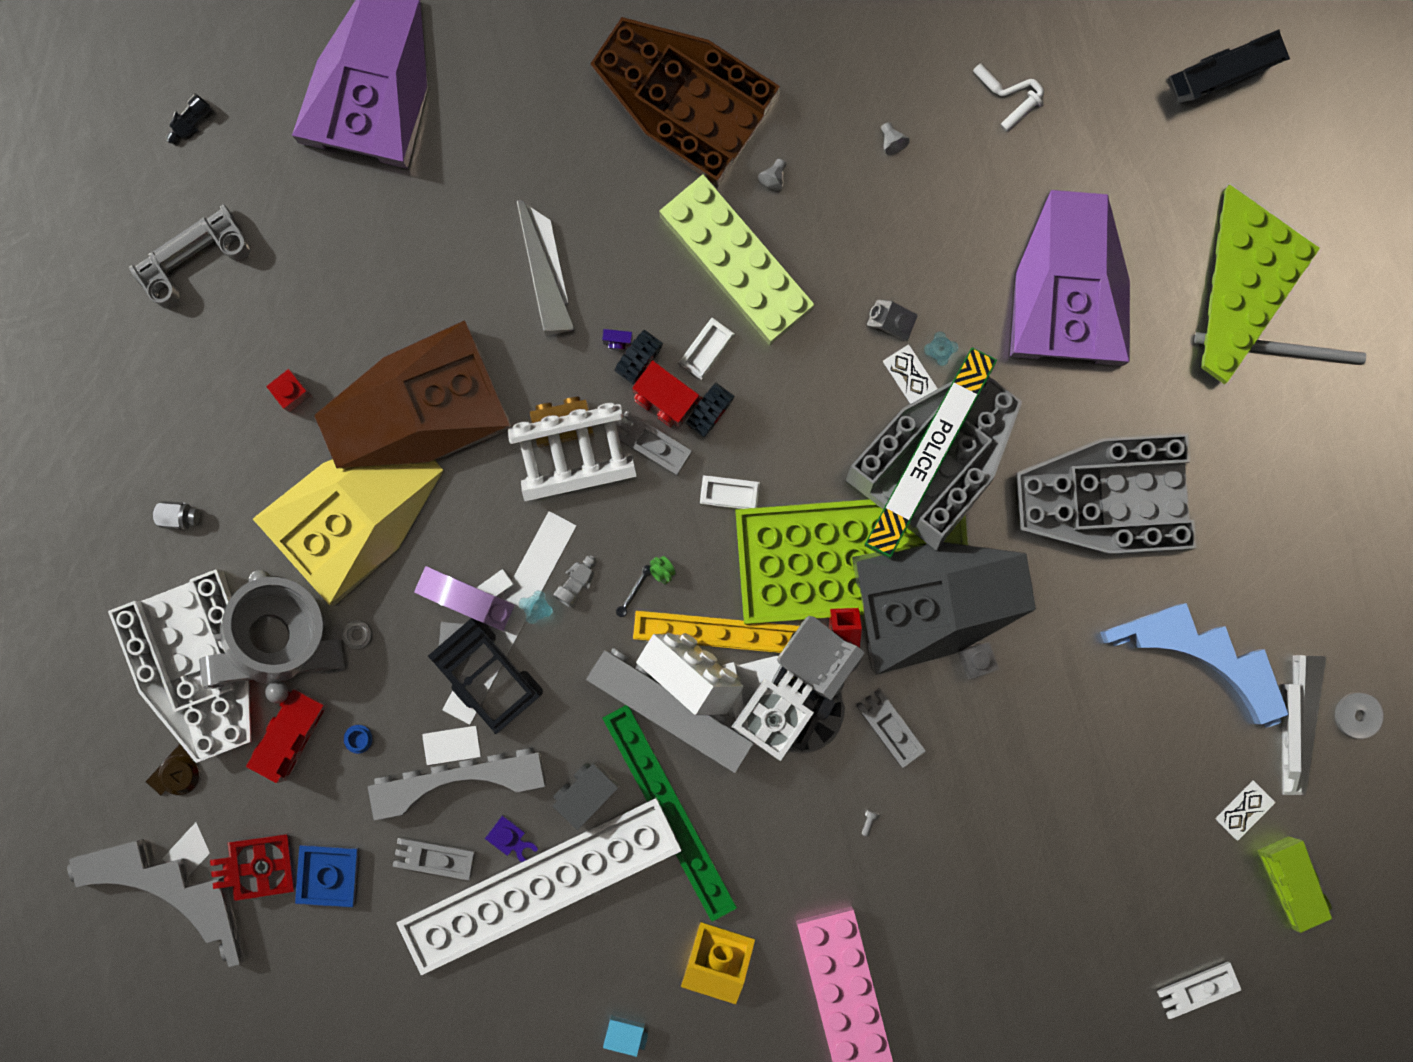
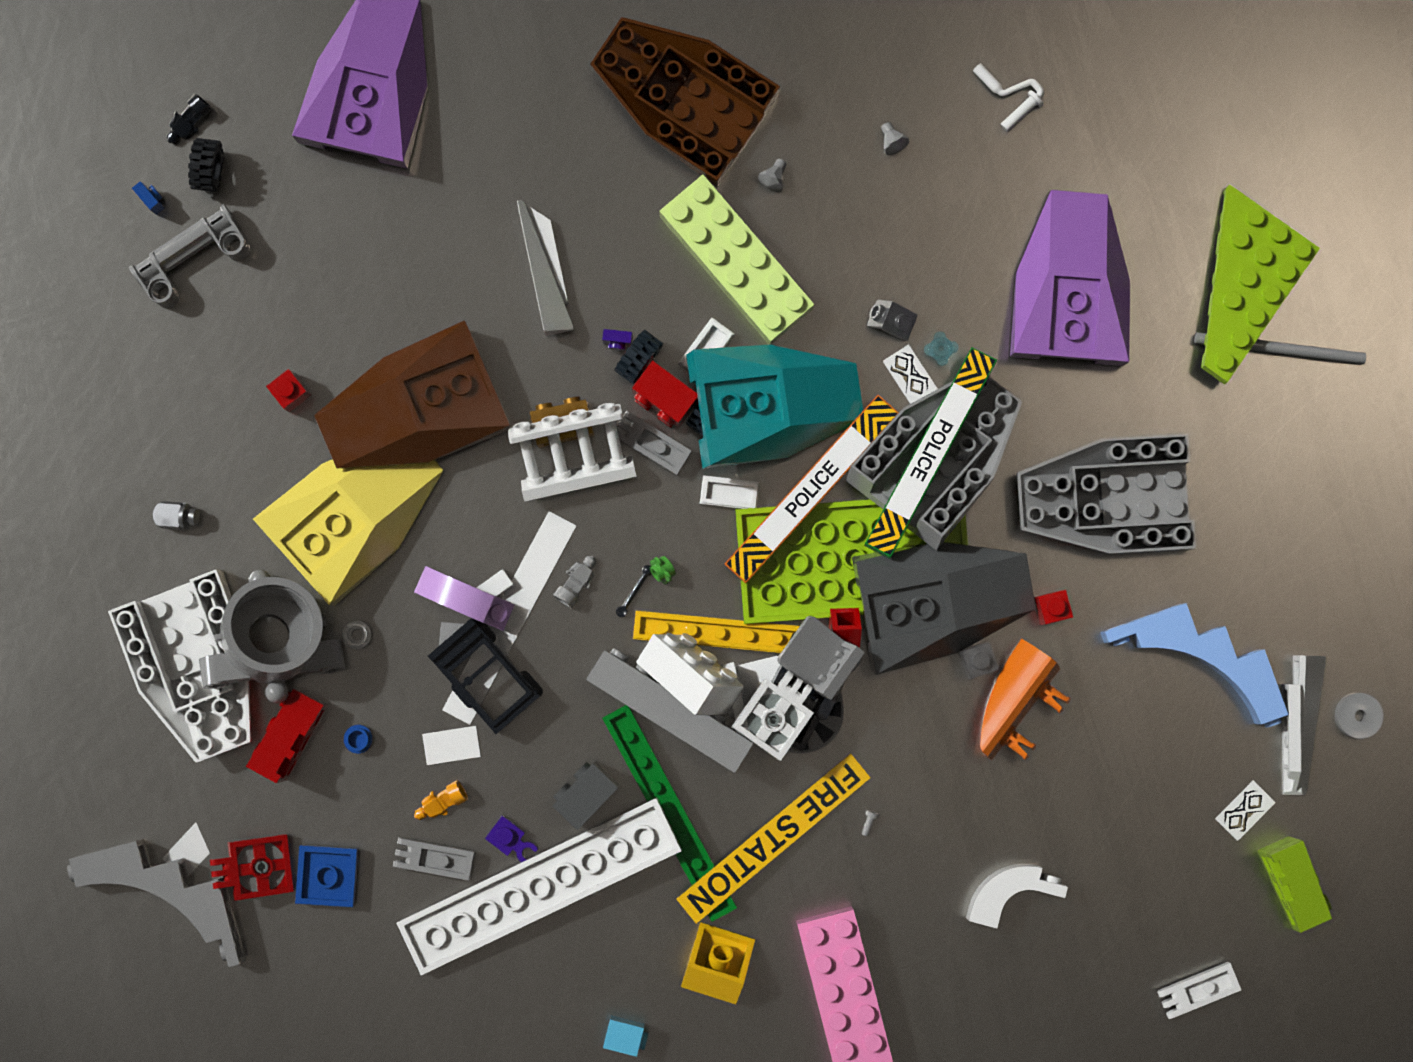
dark brown piece [146,744,200,796] -> none
light grey arch [367,748,547,820] -> none
clear light blue plate [519,590,552,624] -> none
light grey hinge [856,689,926,768] -> none
black piece [1169,29,1290,103] -> none
none -> blue plate [132,181,165,215]
none -> black tyre [188,138,224,192]
none -> light orange piece [414,780,468,820]
none -> yellow sticker [676,754,870,924]
none -> teal wedge [686,344,863,469]
none -> tile [724,395,899,584]
none -> white arch [966,864,1068,928]
none -> orange piece [980,639,1071,760]
none -> red brick [1034,589,1073,625]

